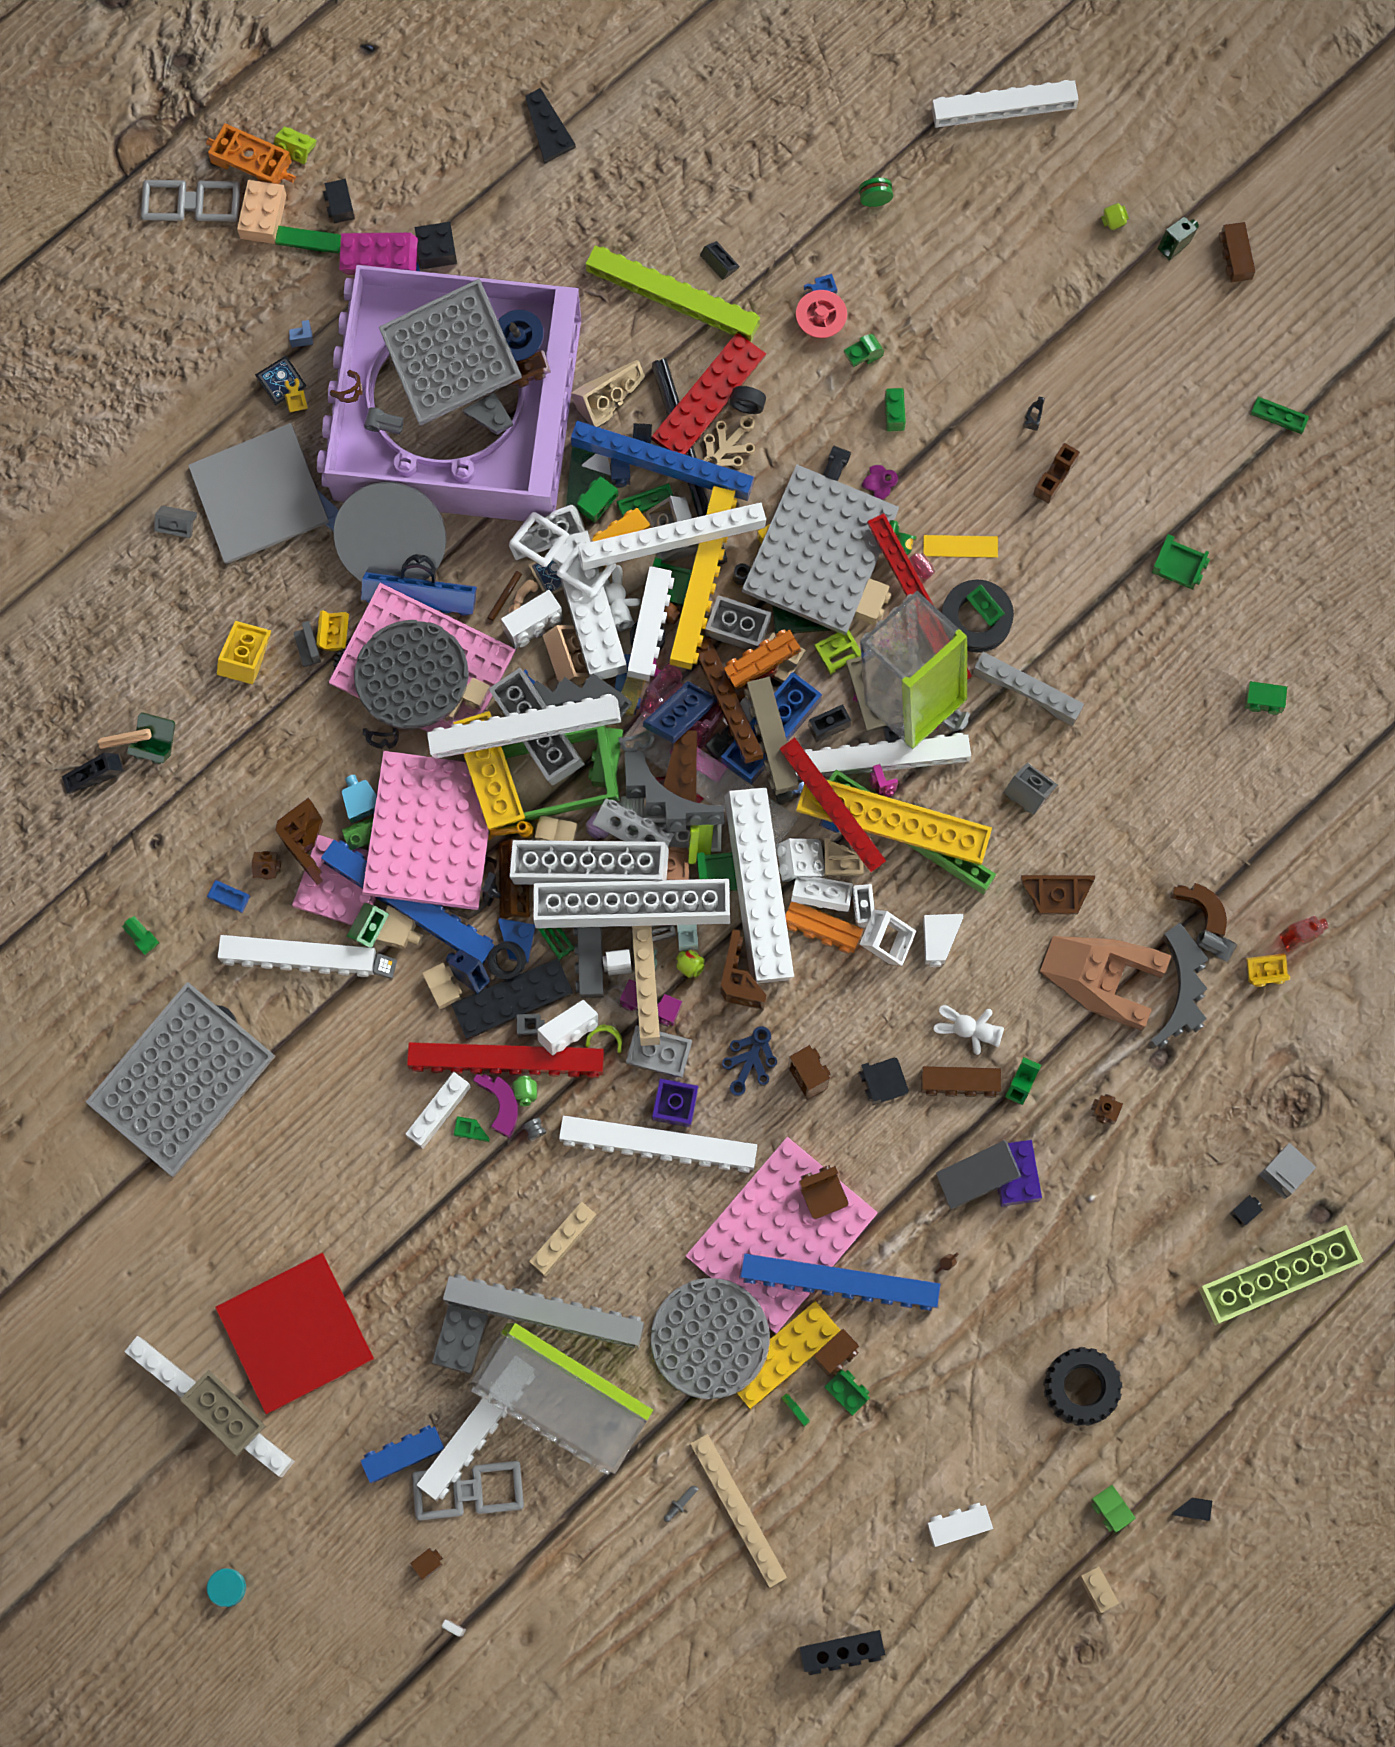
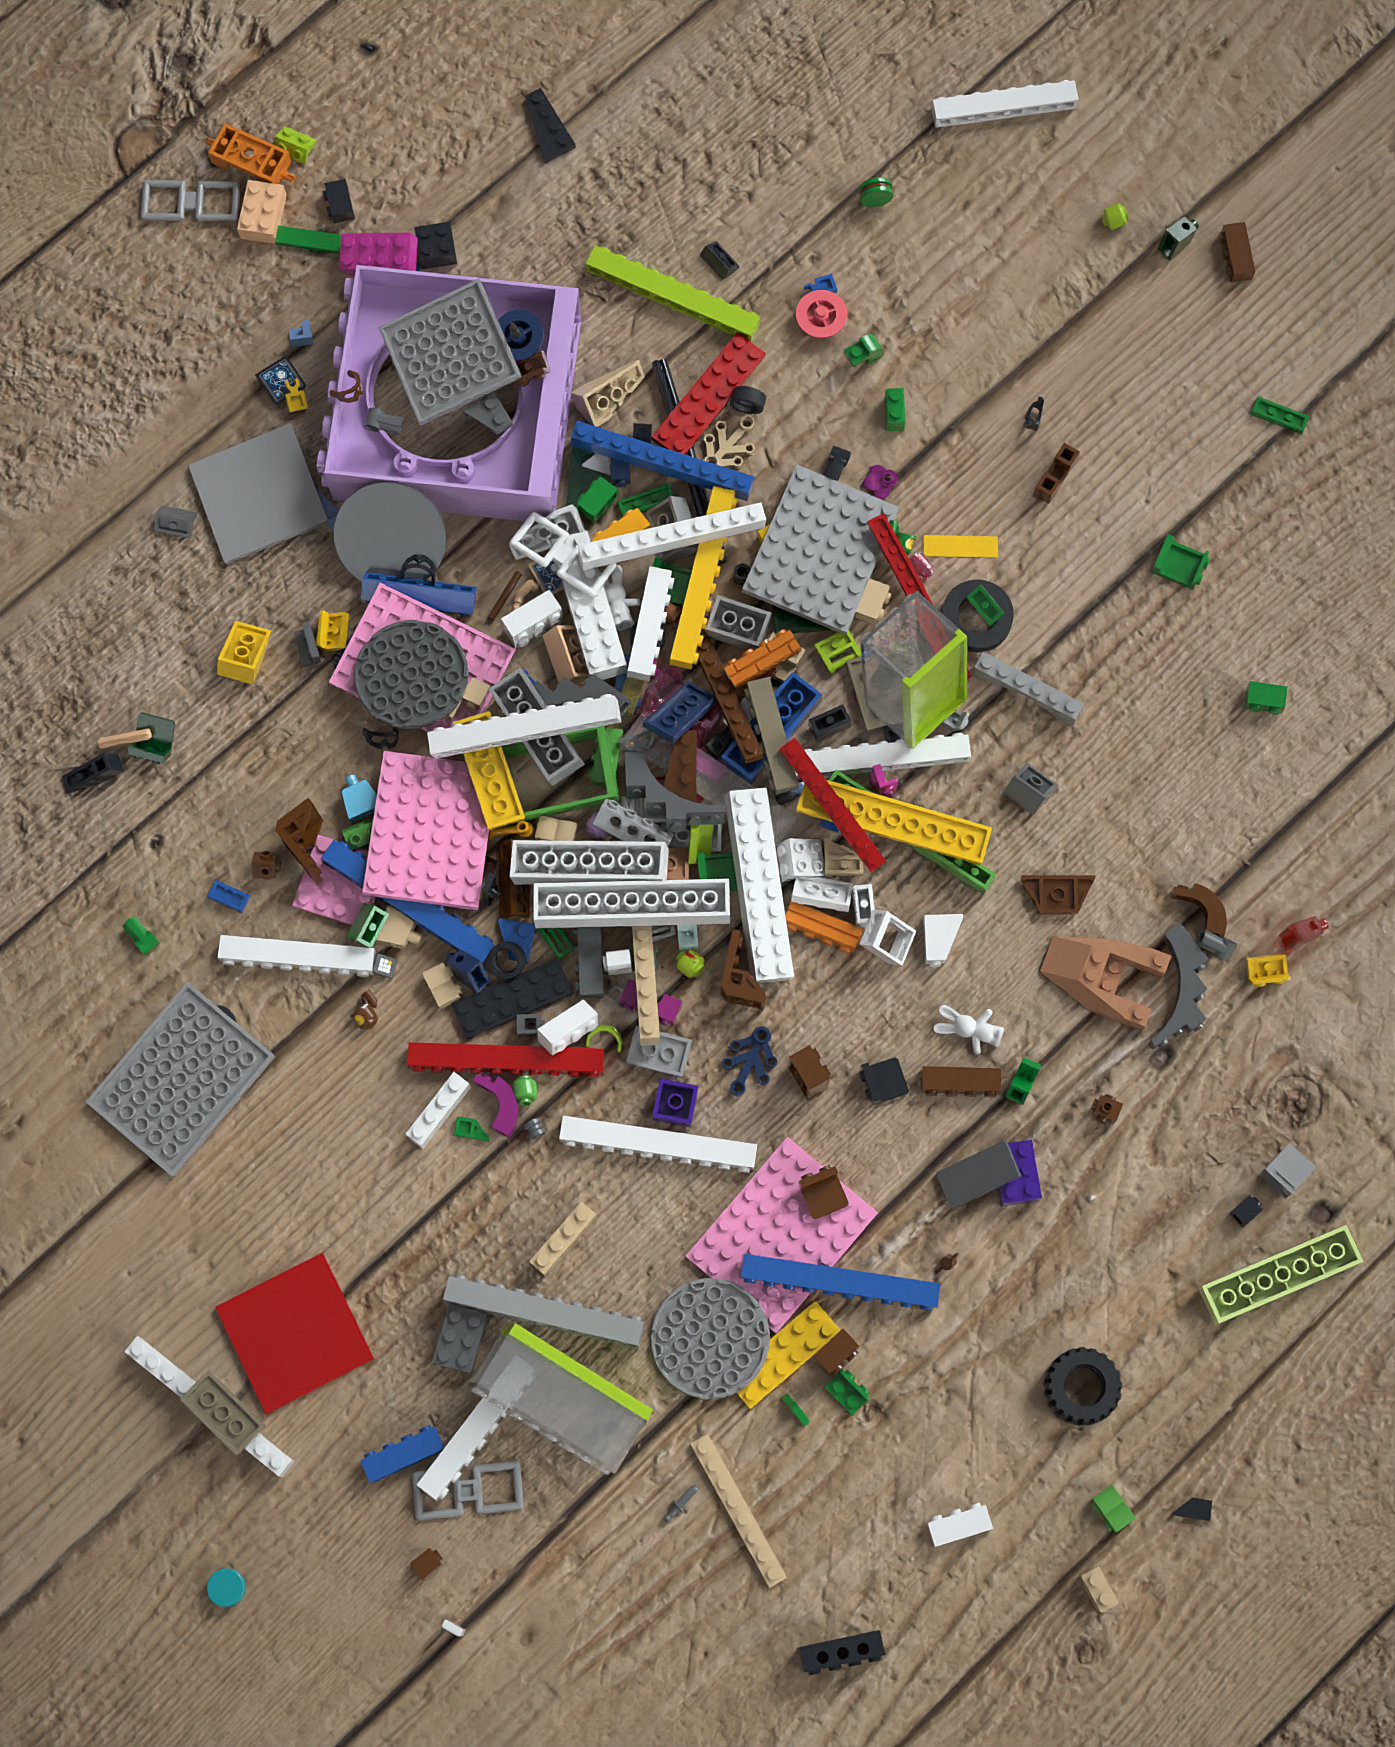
none -> reddish brown piece [350,989,378,1030]

